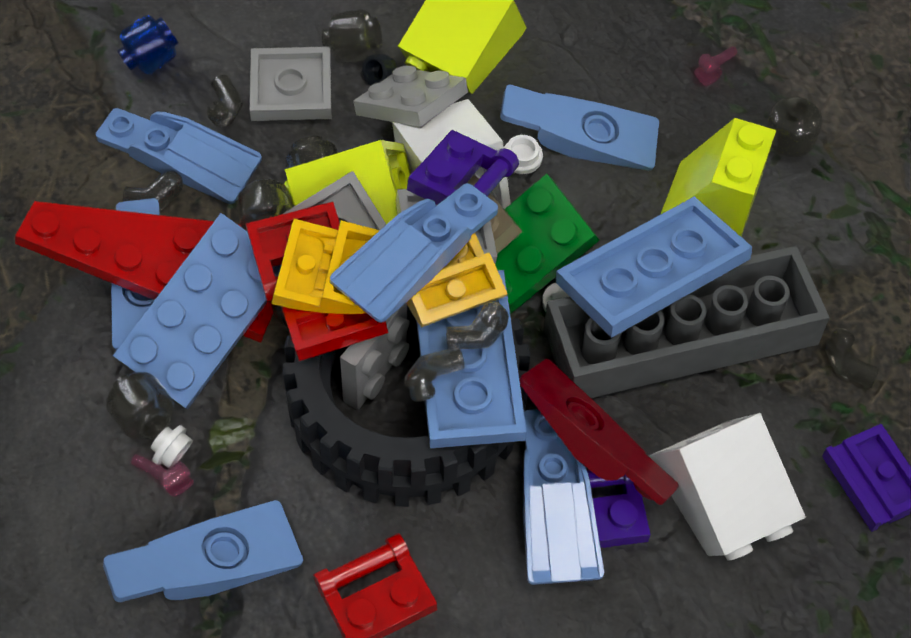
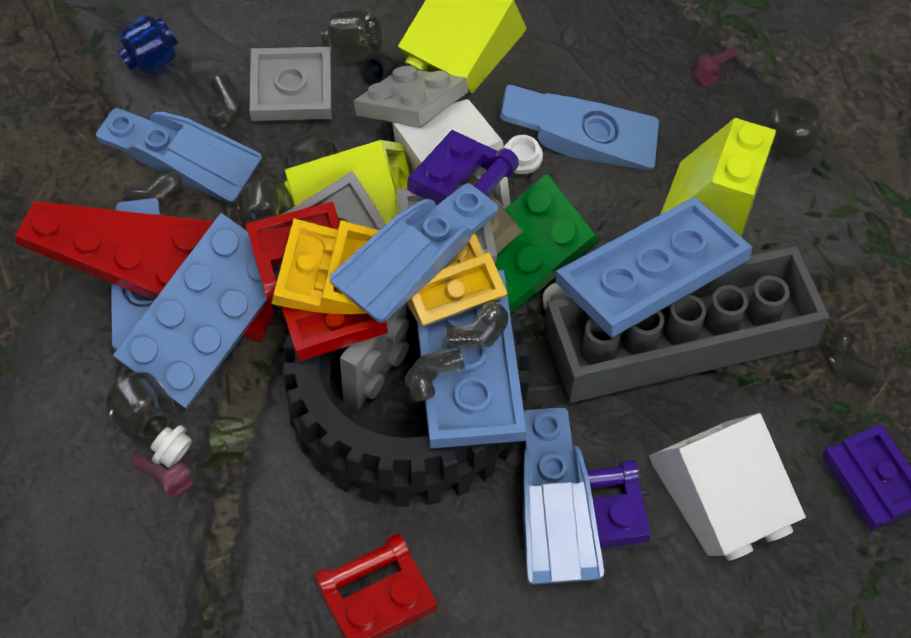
medium blue piece [103,500,303,602] -> none
dark red piece [519,359,679,505] -> none

